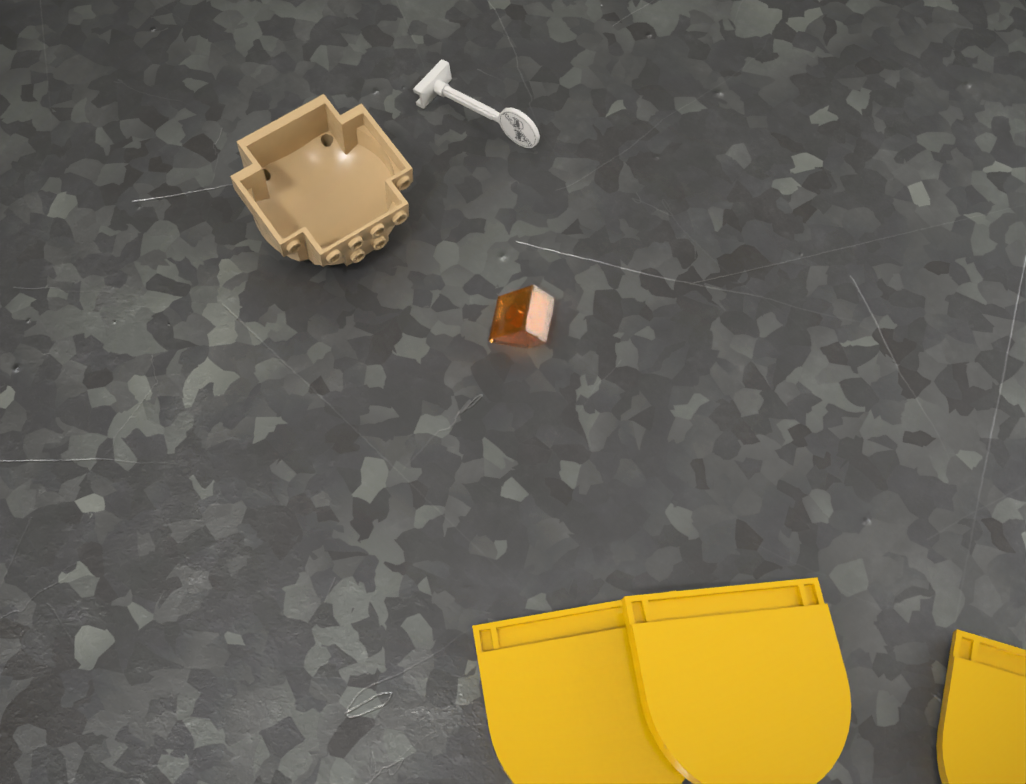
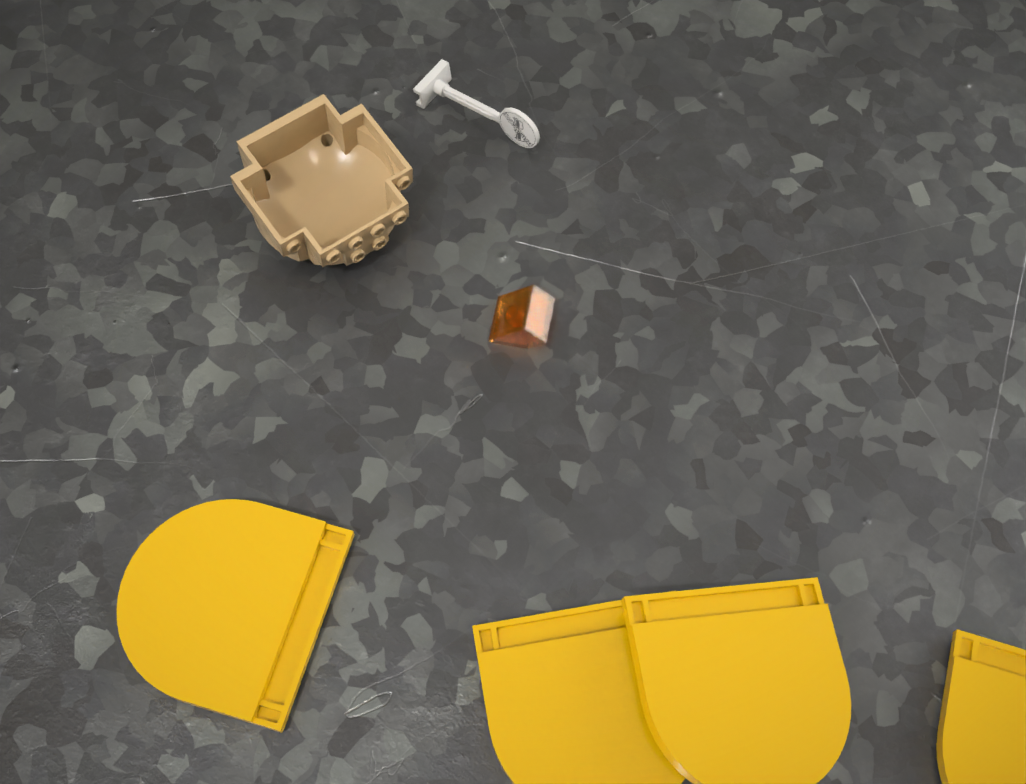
none -> yellow piece [116,499,355,733]

